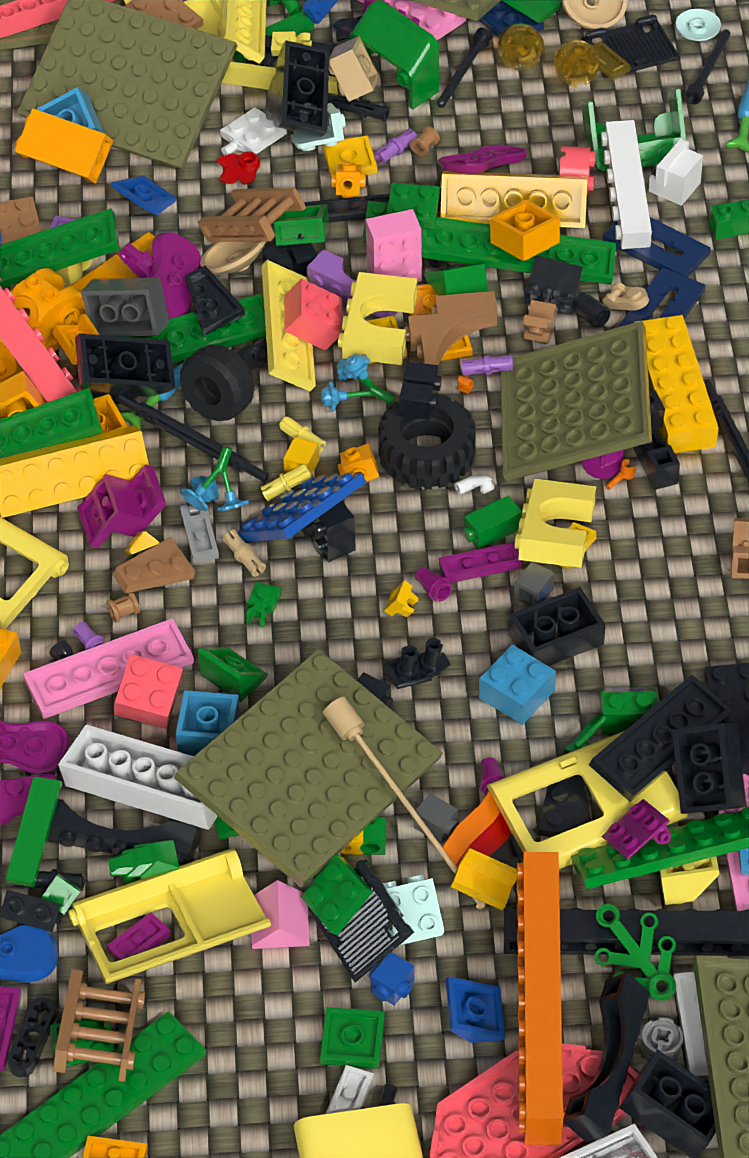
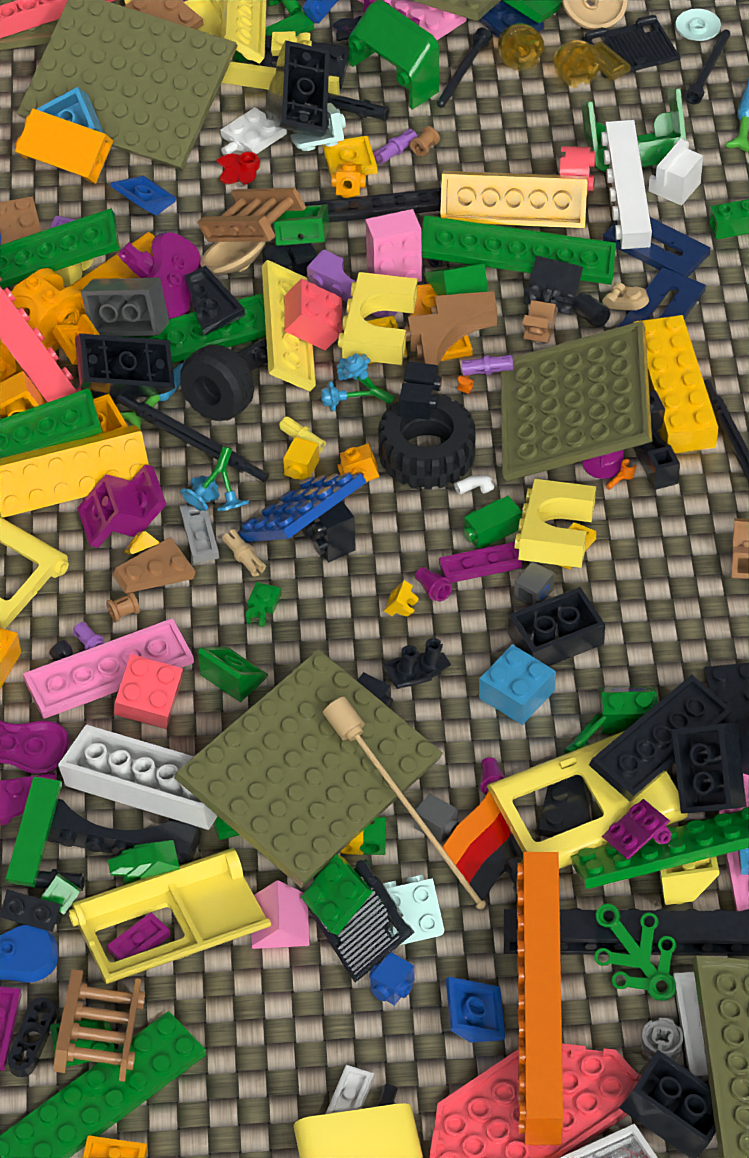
dark azure brick [176,690,240,755] -> none
light yellow axle [260,465,311,501] -> none
green plate [320,1007,385,1069] -> none
tan brick [329,36,380,101] -> none
green bracket [363,183,440,243] -> none
magenta plate [438,145,529,173] -> none
yellow panel [450,848,517,910] -> none
light orange brick [490,200,560,261] -> none
black arch [563,972,650,1143] -> none

